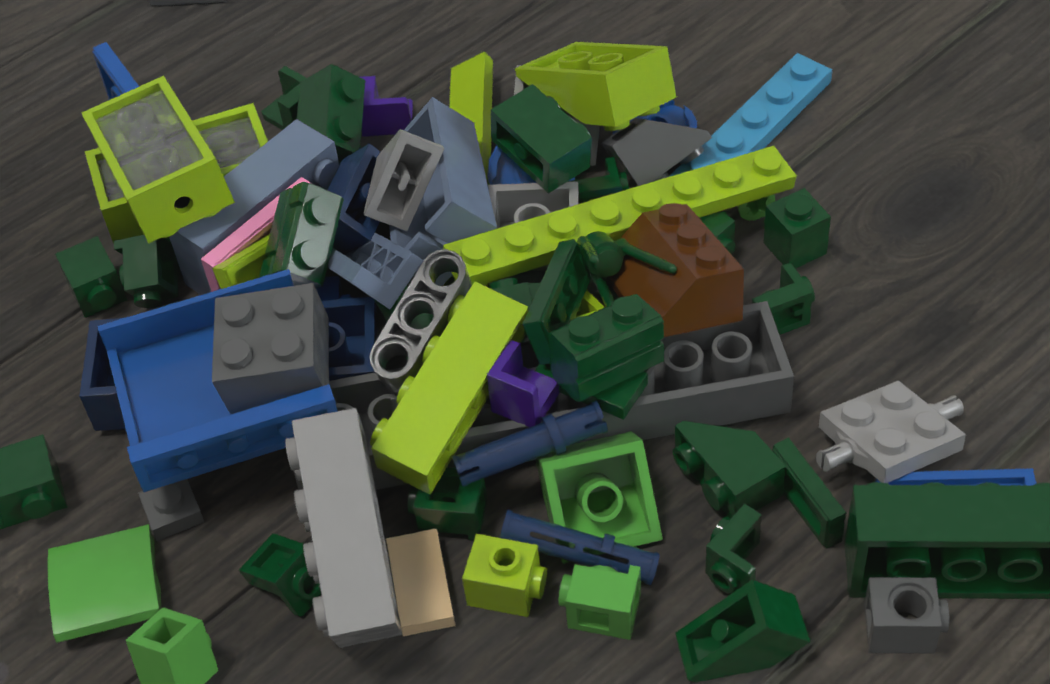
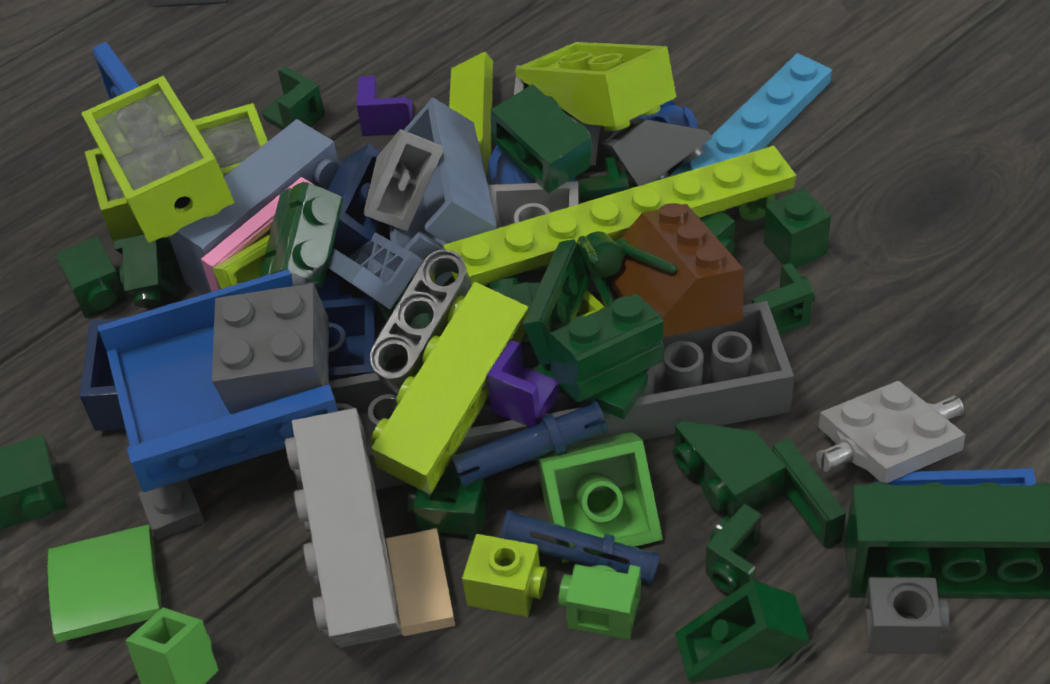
dark green bracket [239,533,322,617] -> none
dark green brick [297,64,365,166] -> none

